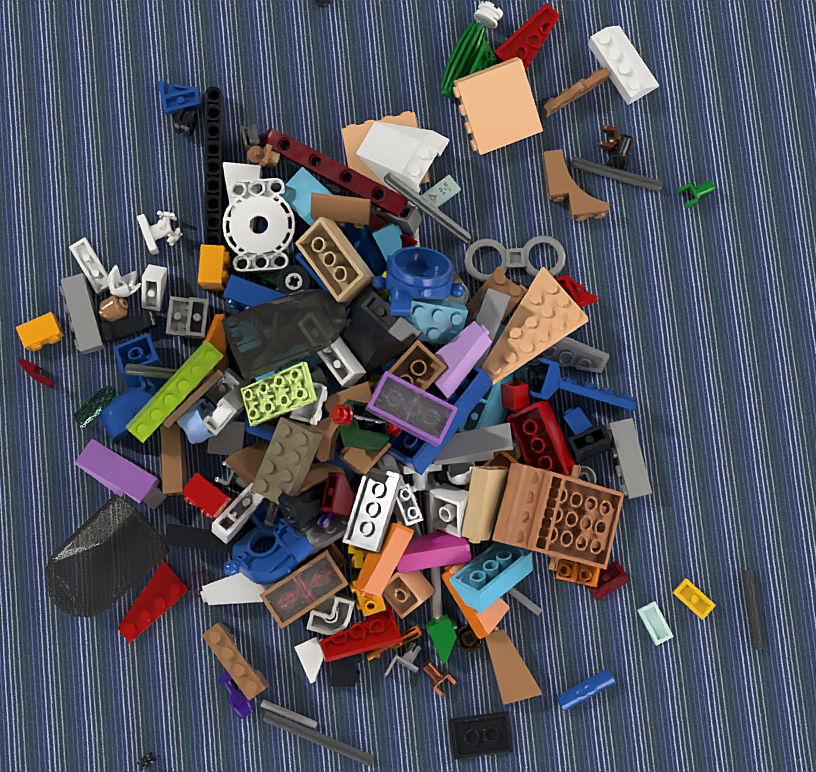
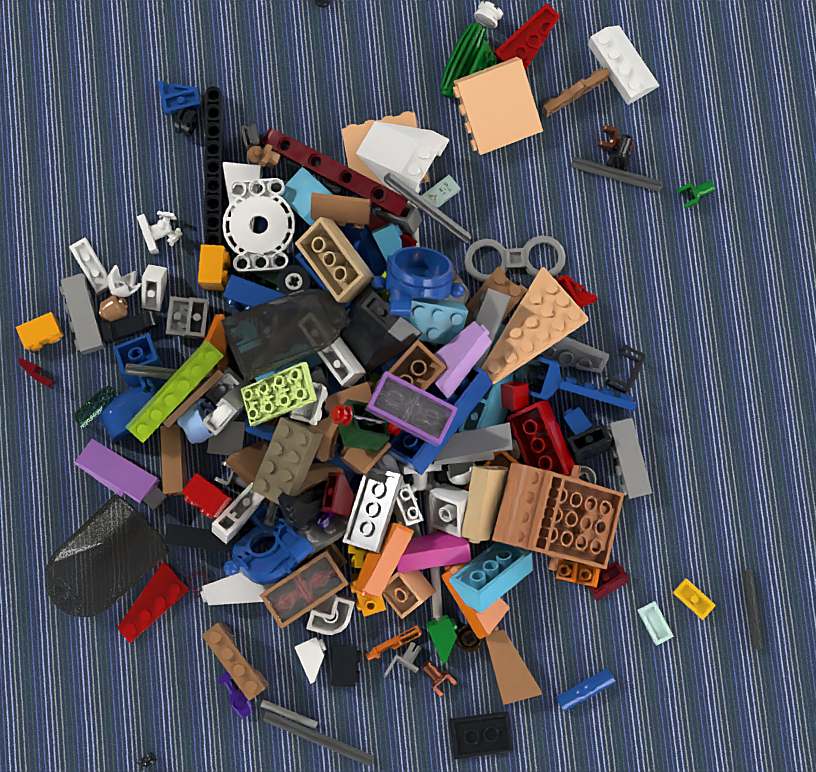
red wing [320,605,402,662] -> none
light grey bar [507,587,542,616] -> none
medium nougat arch [542,149,610,221] -> none
none -> black piece [605,345,646,393]

